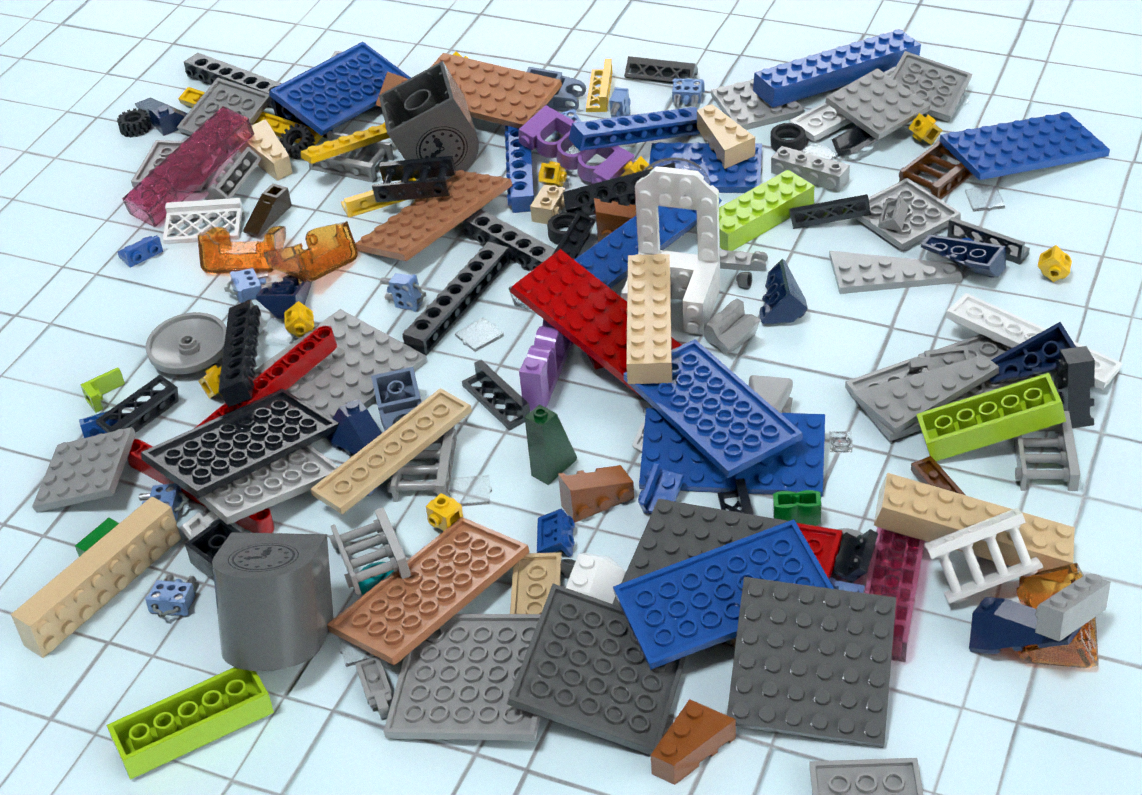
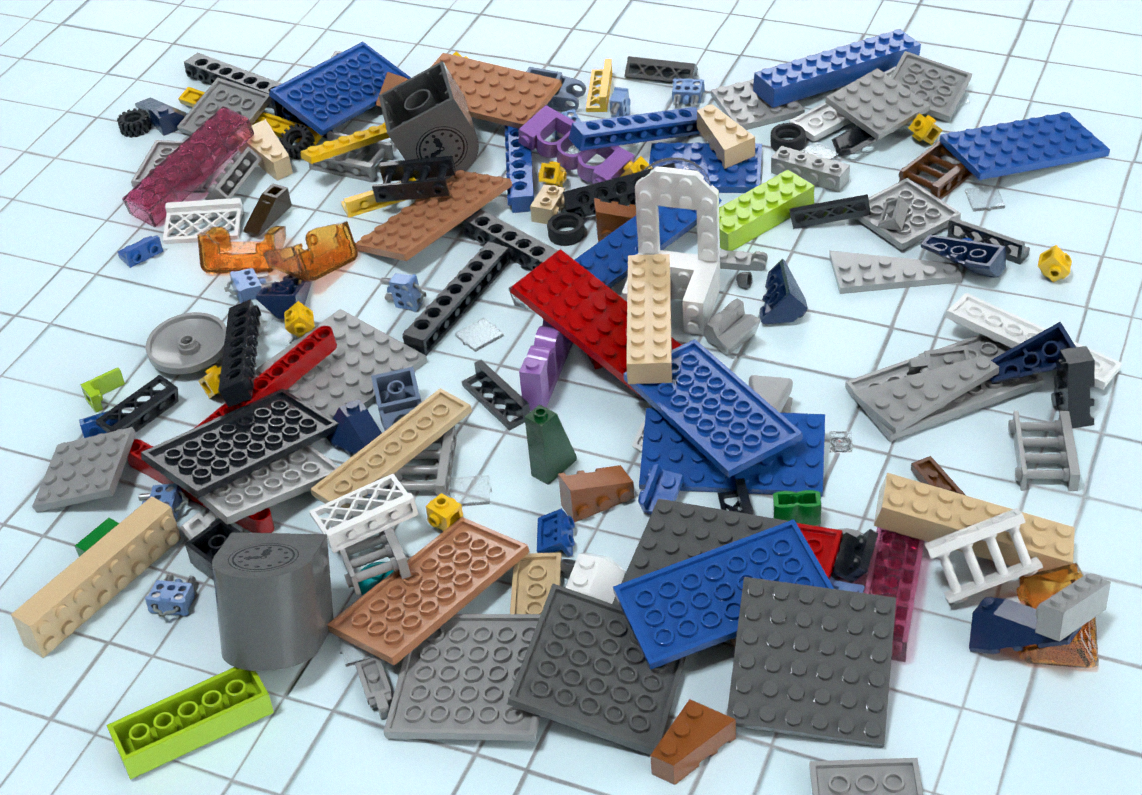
black fence [552,211,596,259] -> none
lime brick [916,373,1066,461] -> none
none -> white fence [309,474,418,553]

